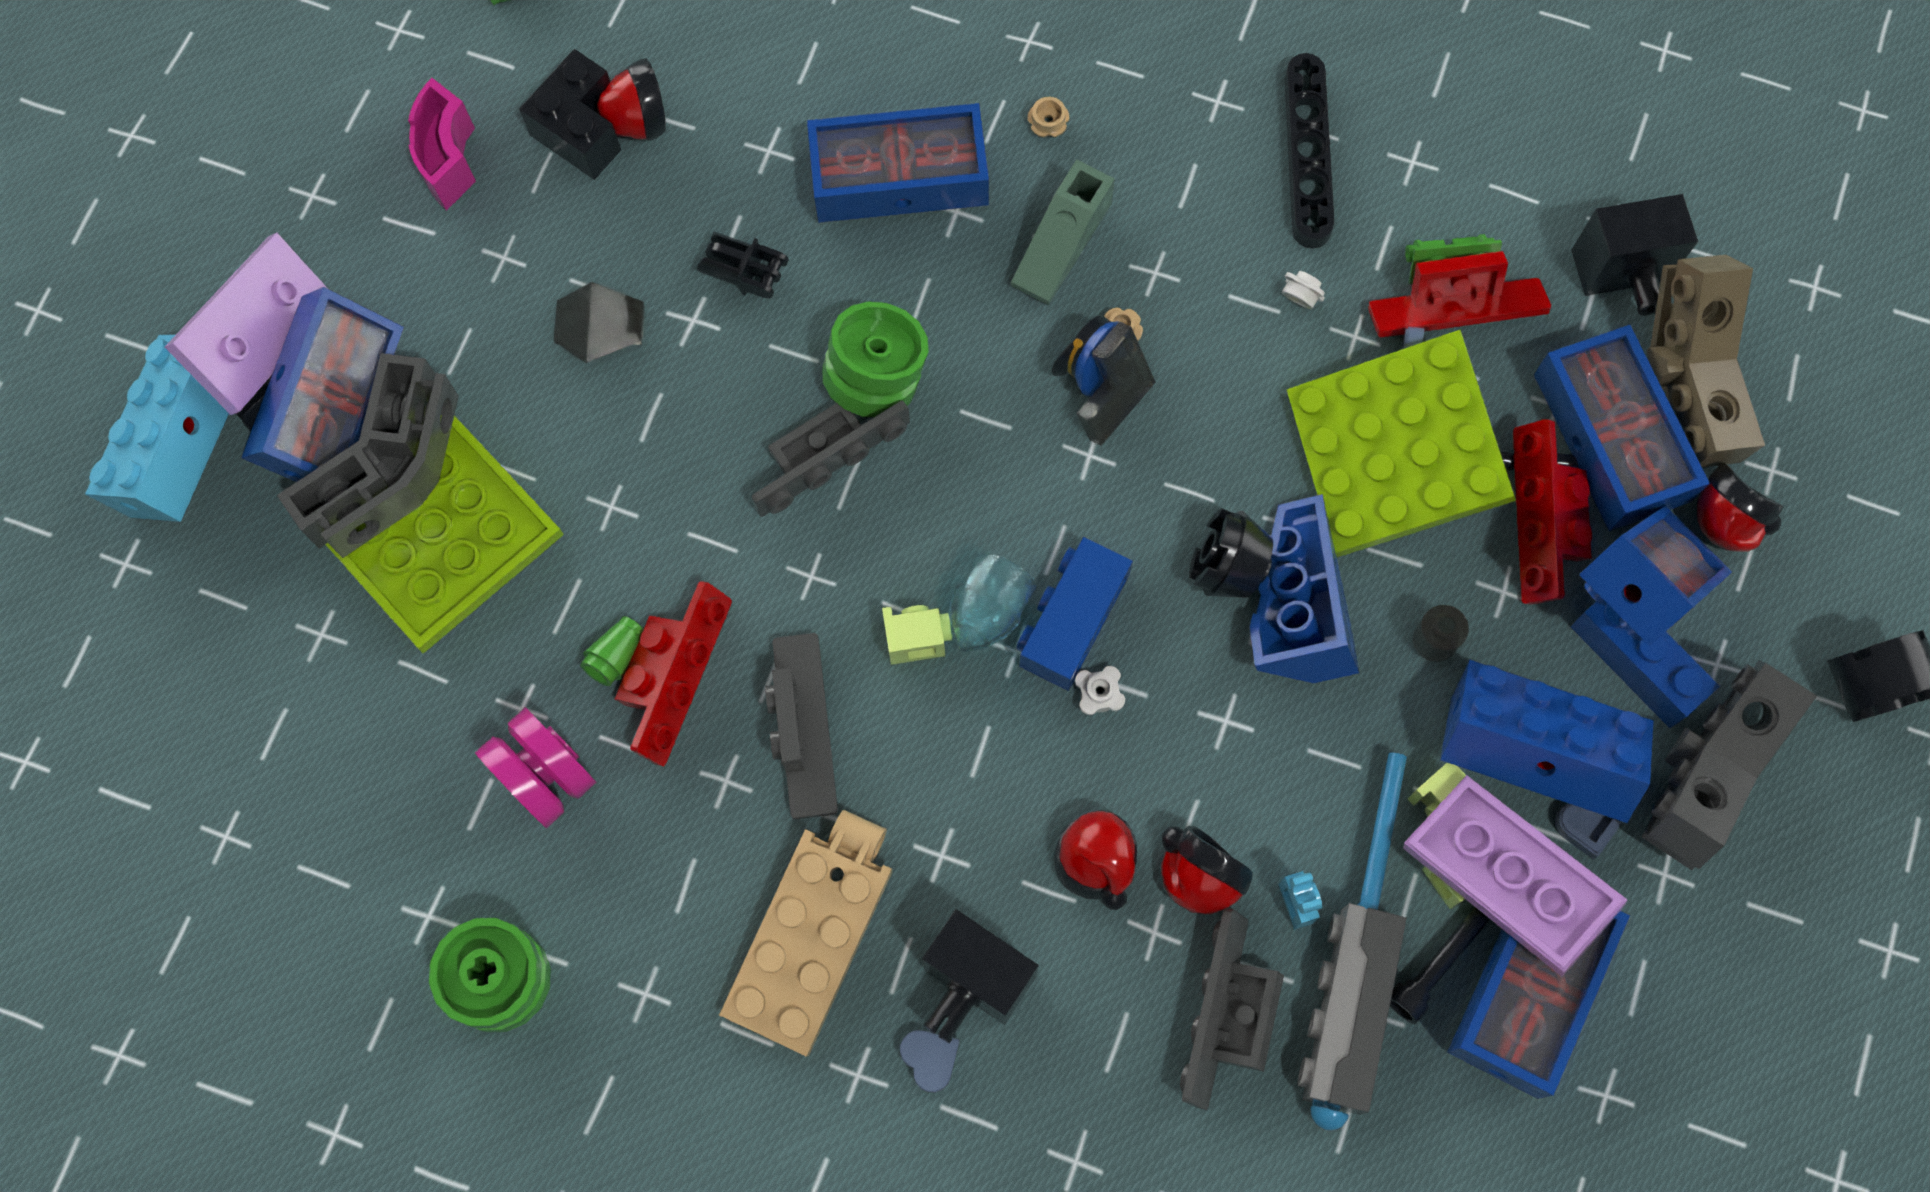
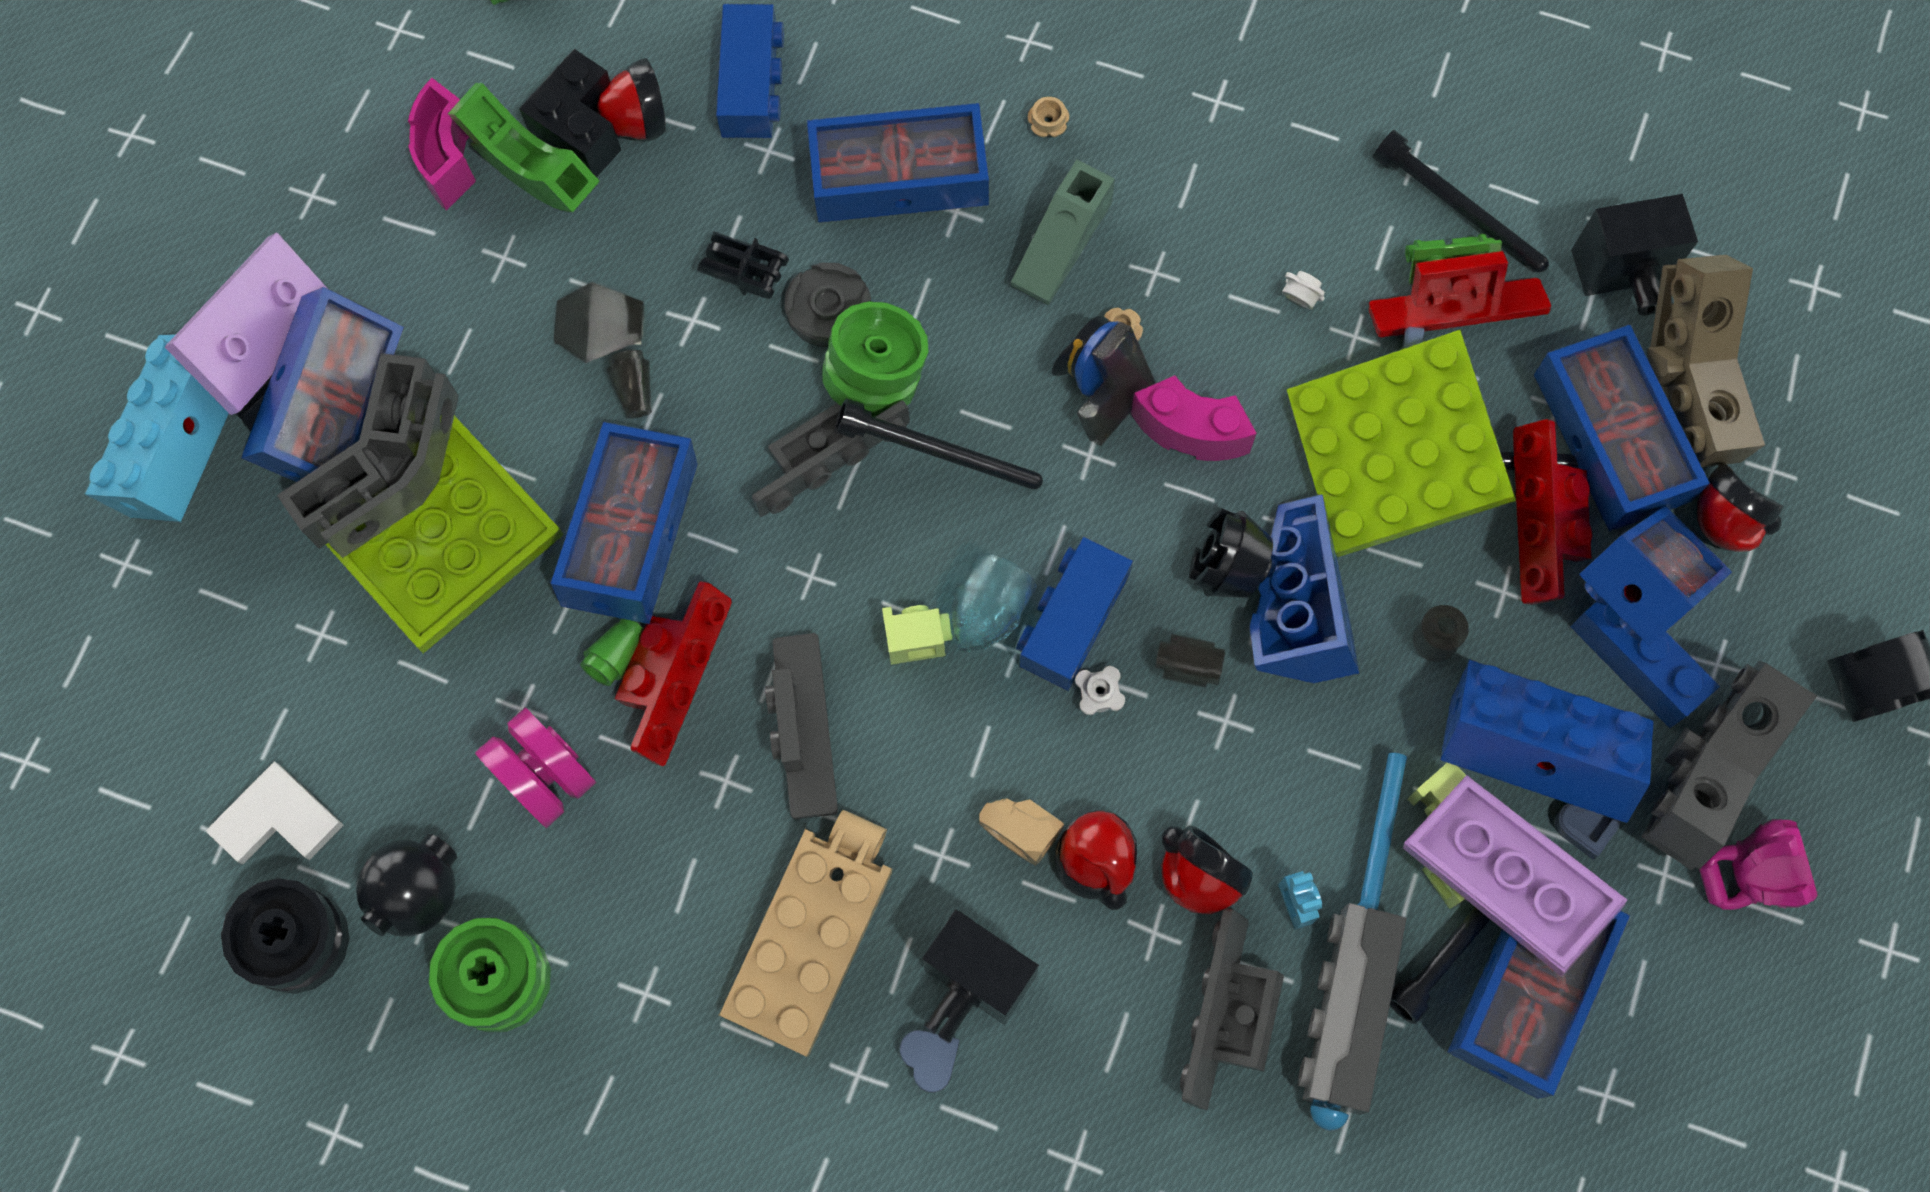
black beam [1285,53,1334,249] -> none
none -> white tile [206,761,343,864]
none -> black wheel [221,878,350,994]
none -> black brick [356,834,457,937]
none -> bright green arch [448,83,600,212]
none -> brick [551,422,698,624]
none -> clear smoke cone [606,350,652,419]
none -> blue brick [716,4,784,138]
none -> dark grey tile [785,262,872,347]
none -> black piece [835,398,1043,490]
none -> tan rock [979,799,1064,866]
none -> dark pink brick [1131,375,1257,461]
none -> clear smoke brick [1155,633,1225,688]
none -> black piece [1373,130,1549,273]
none -> dark pink piece [1699,819,1818,910]

